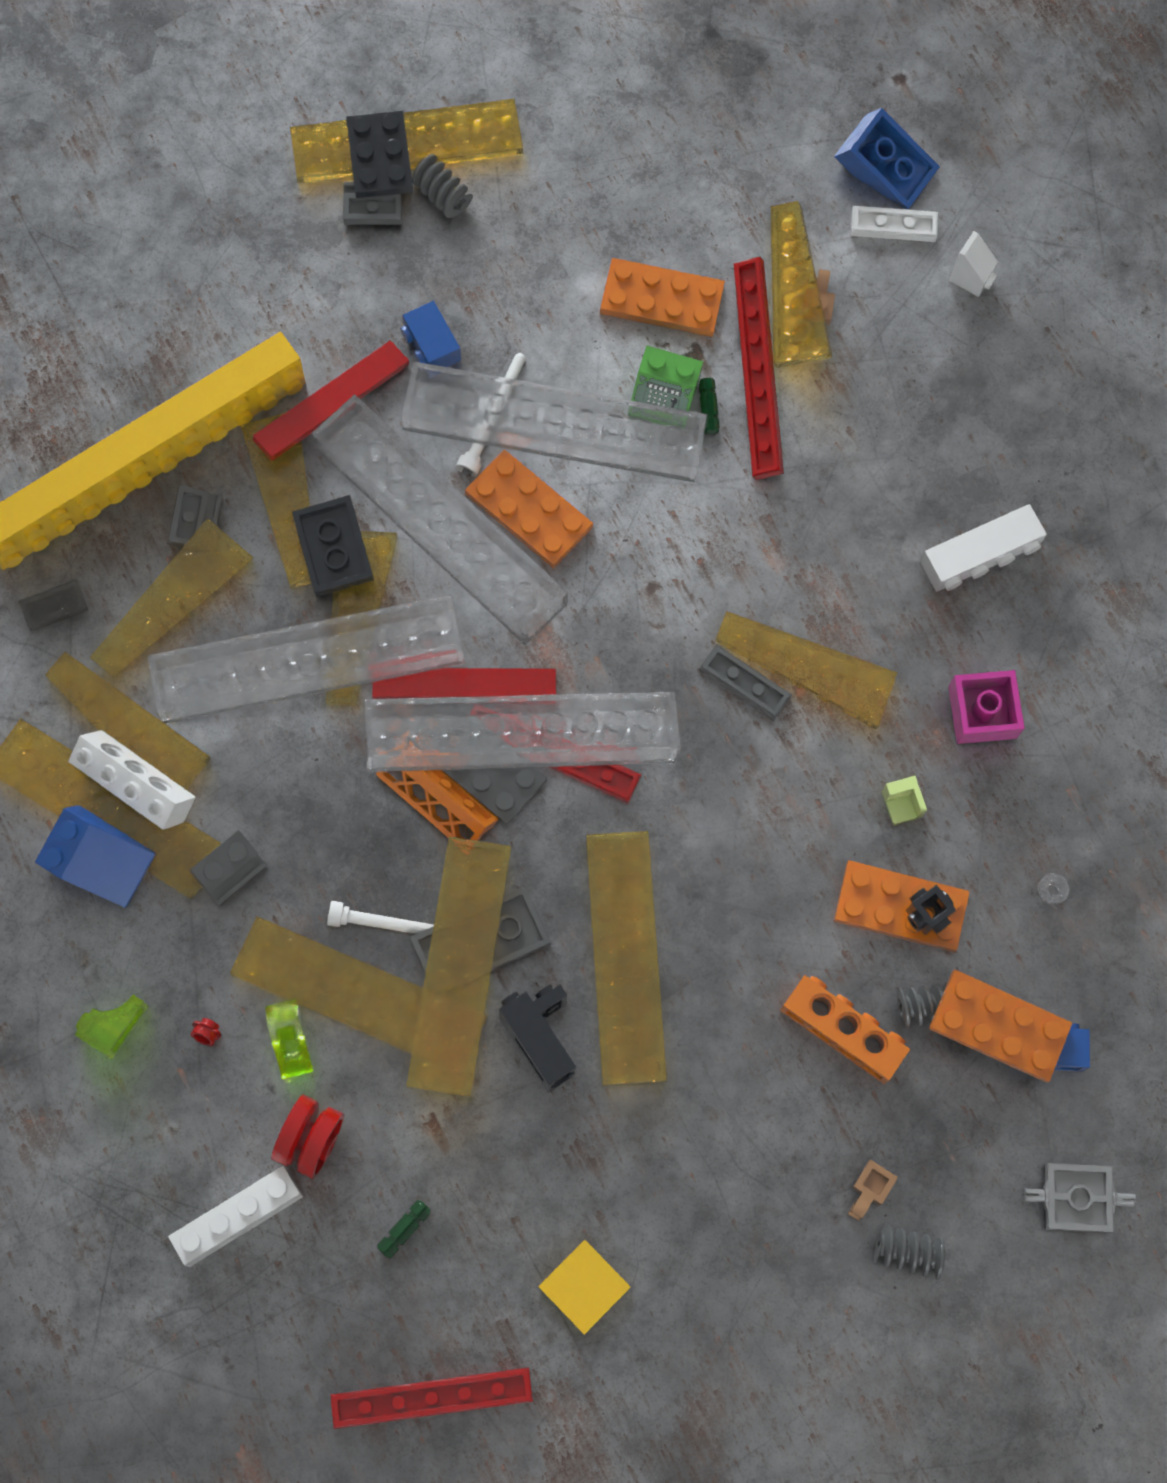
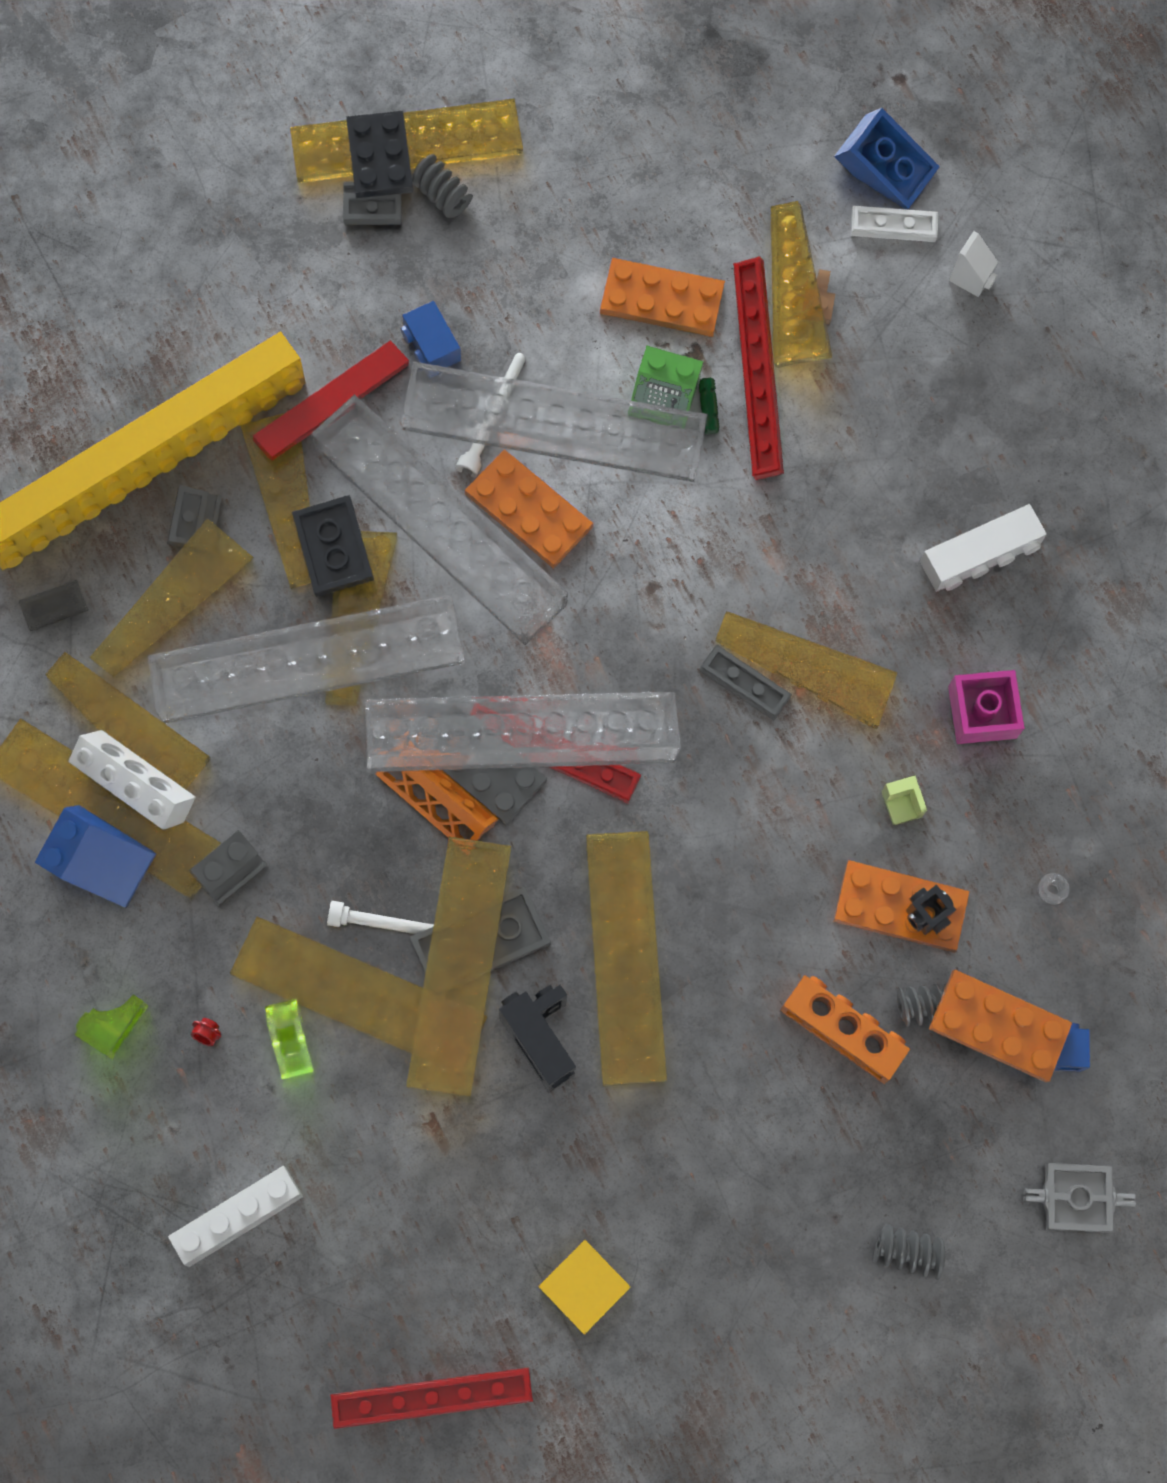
red wheel [271,1094,345,1180] -> none
red tile [372,668,556,701] -> none
dark green axle [377,1200,431,1259] -> none
medium nougat plate [848,1160,898,1221] -> none

